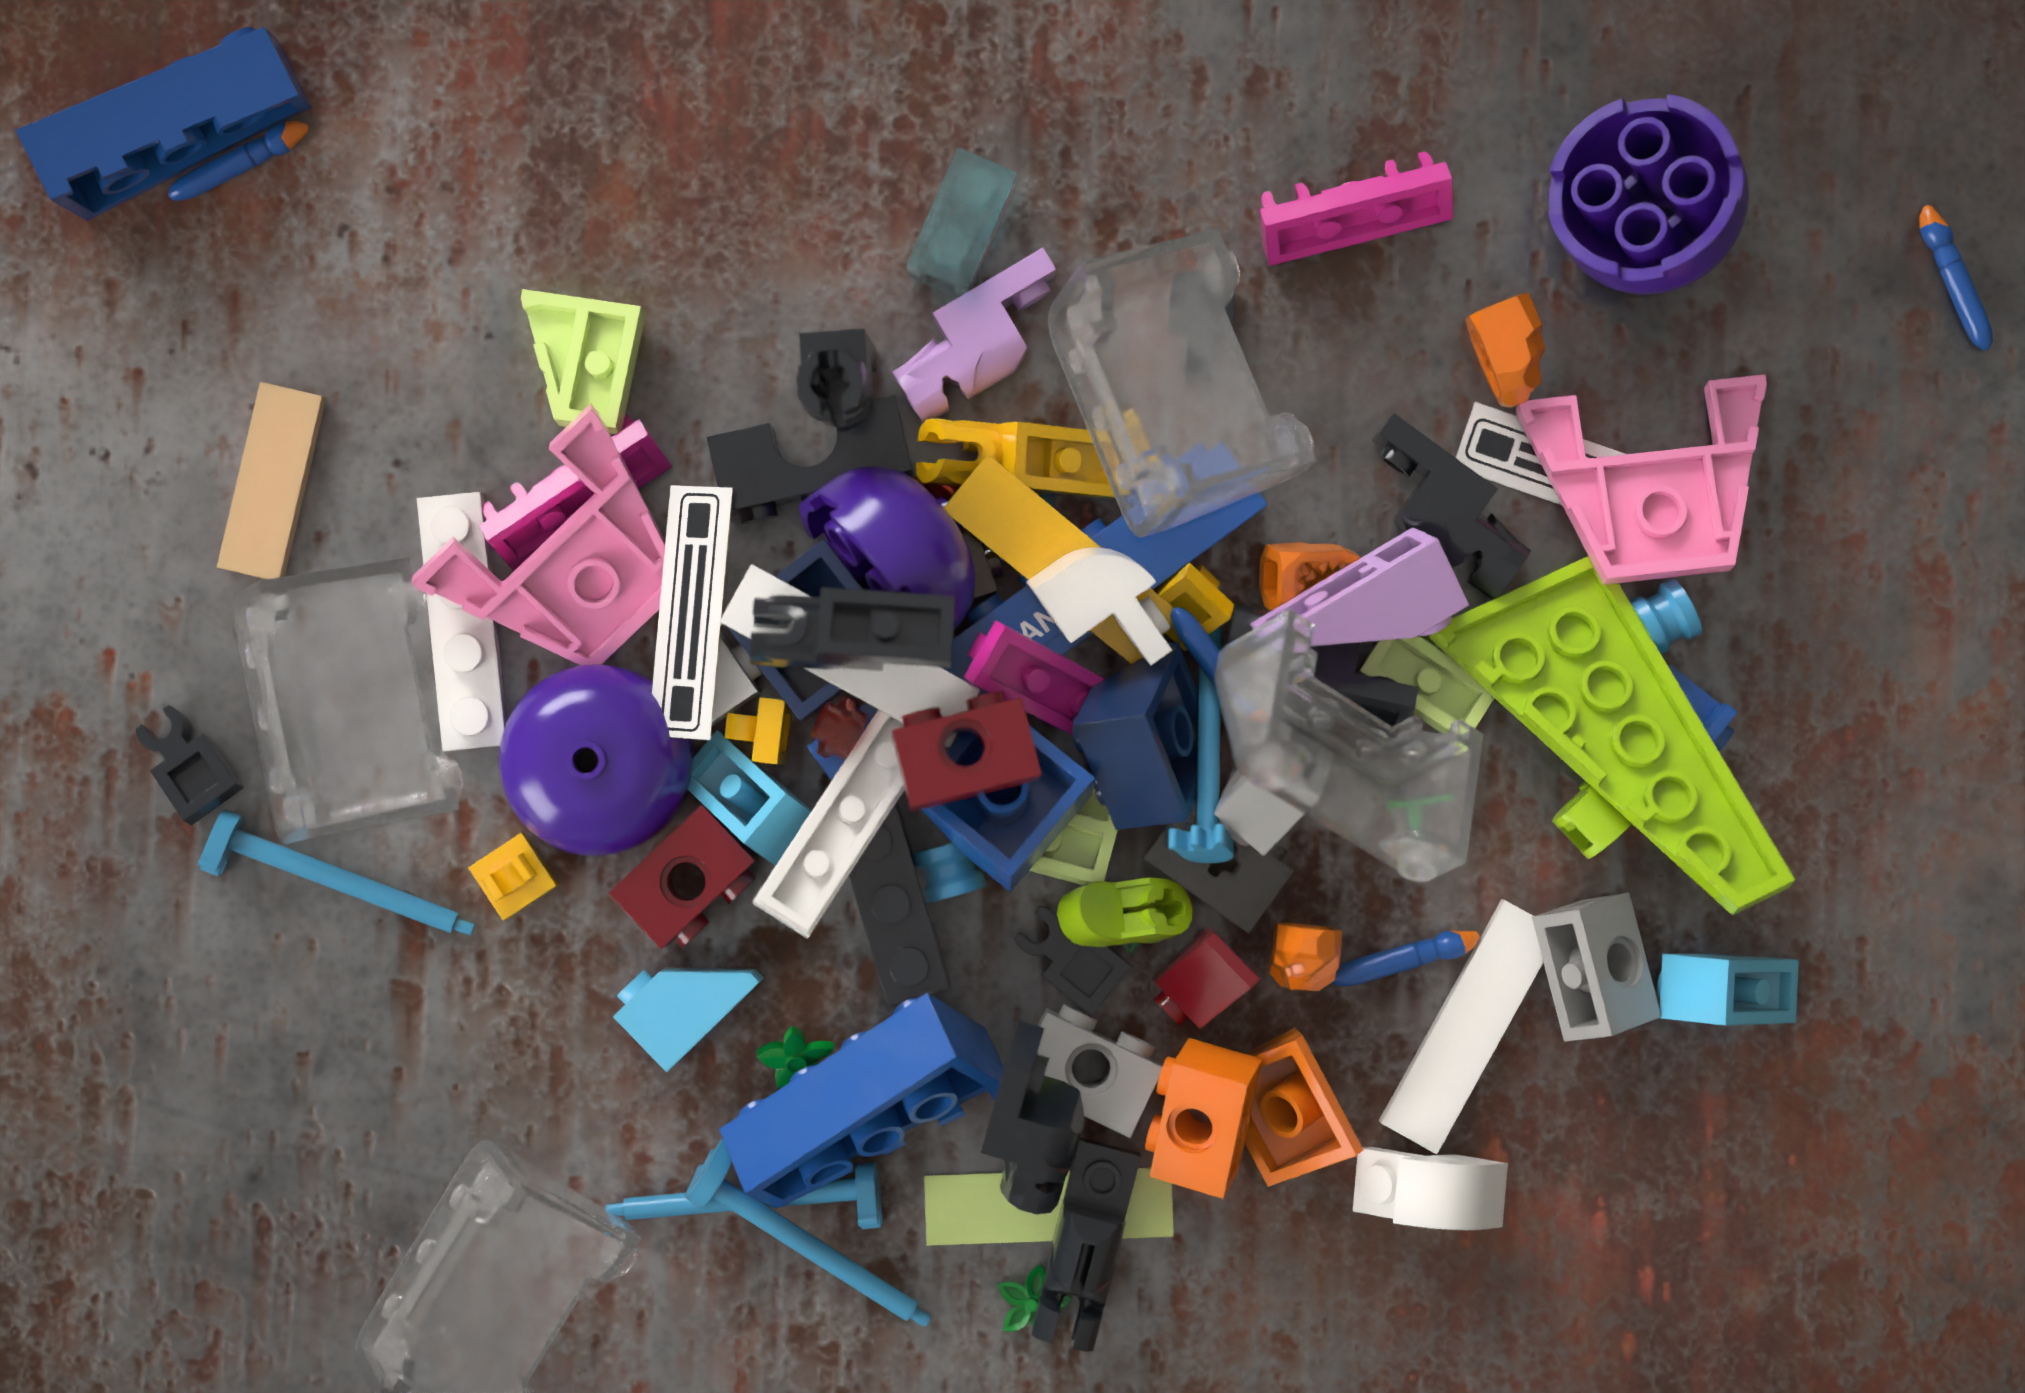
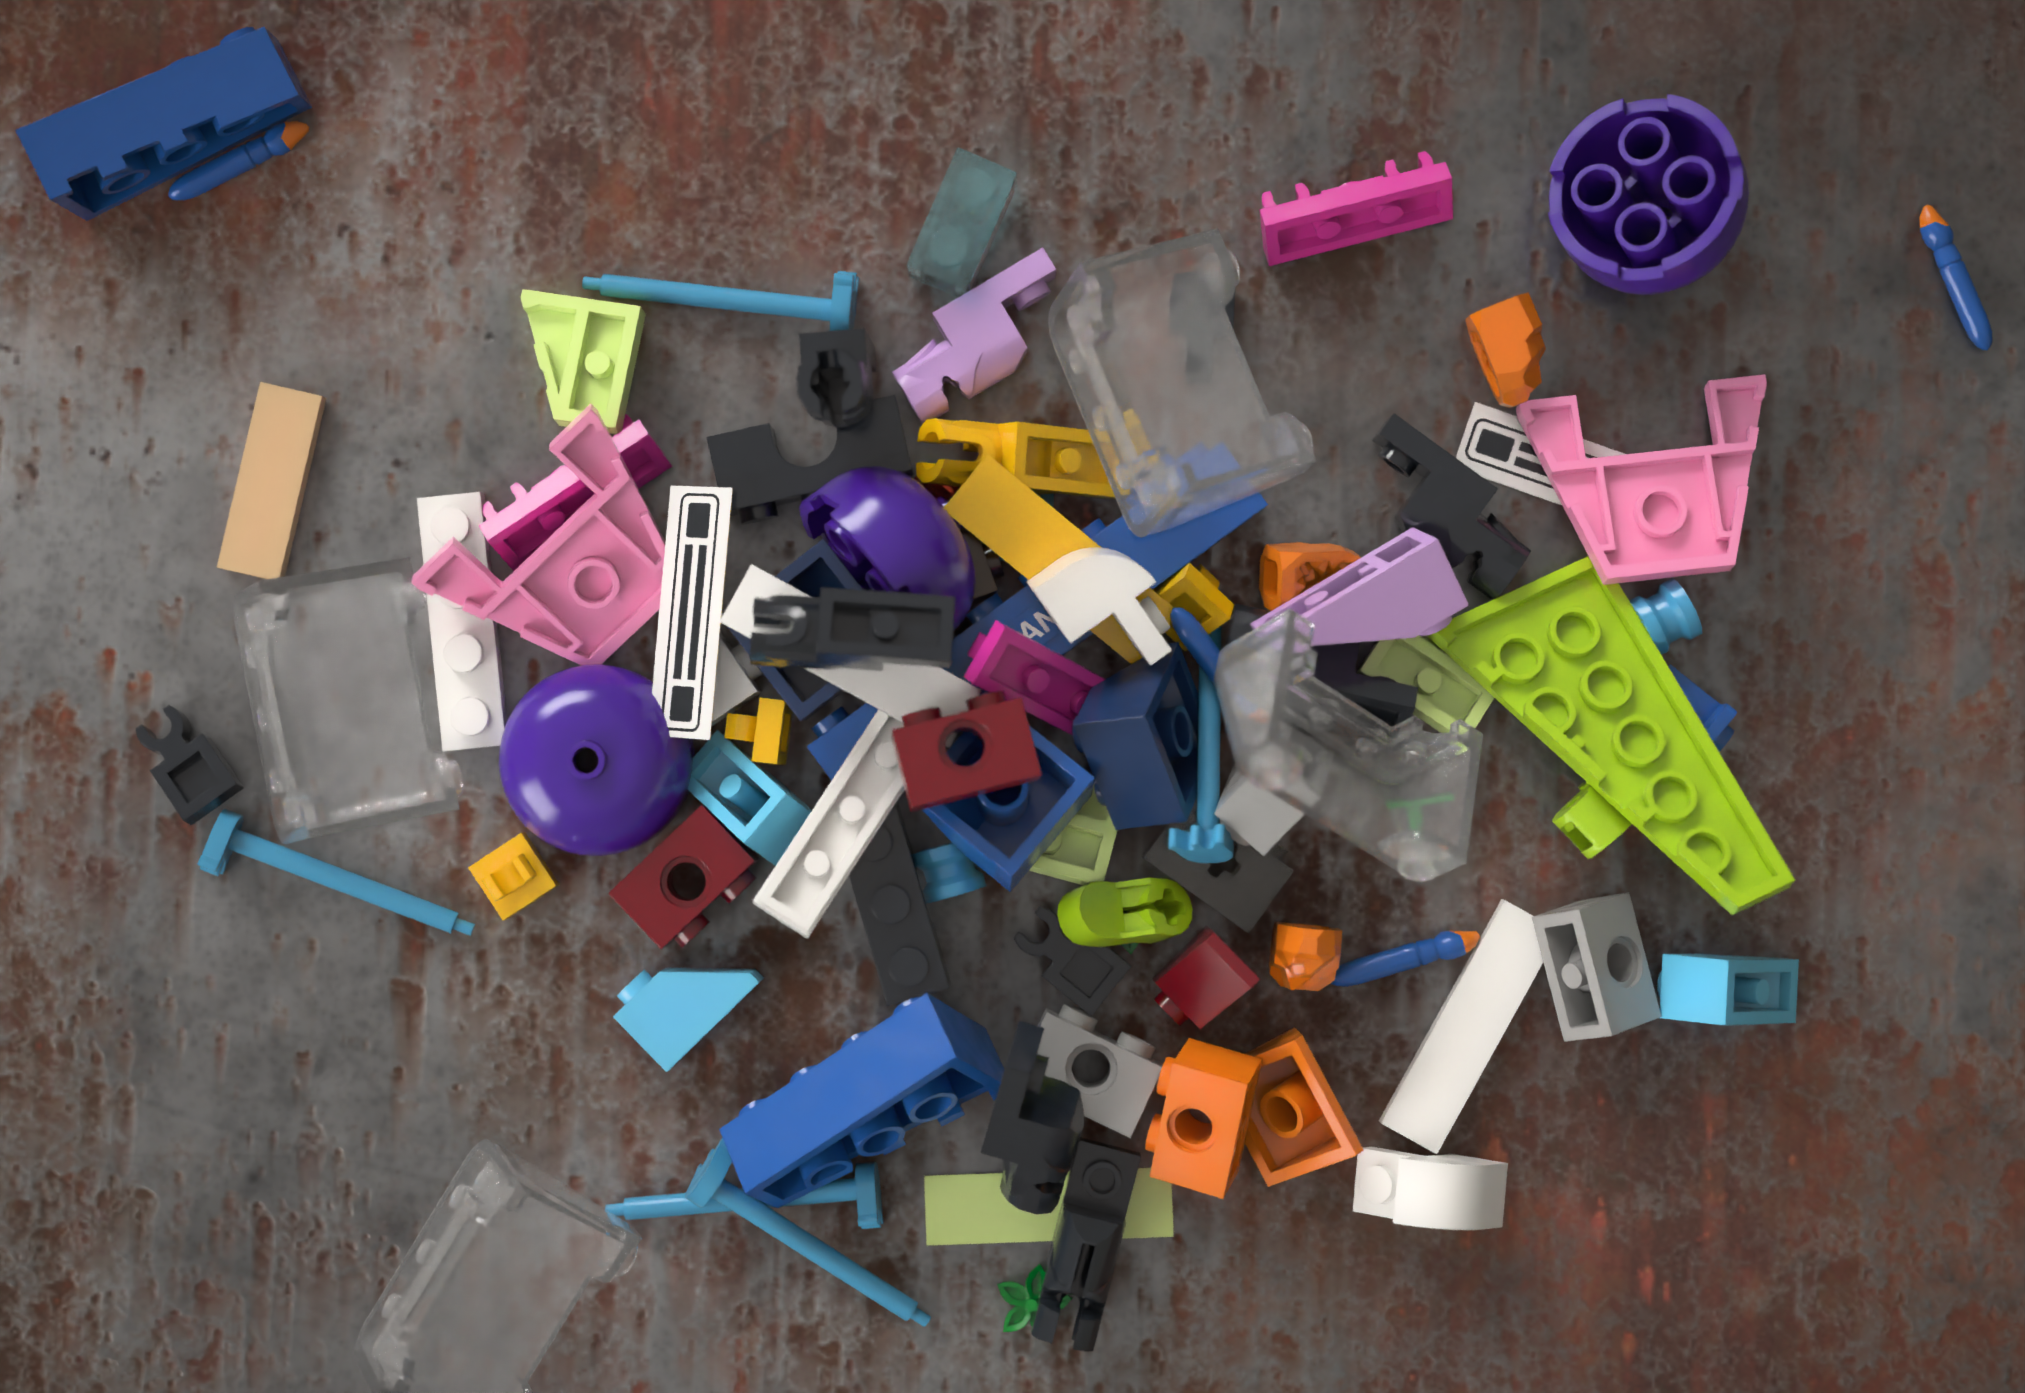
green plant [757,1025,834,1089] -> none
clear red plate [811,696,867,760] -> none
none -> dark azure piece [582,271,860,331]

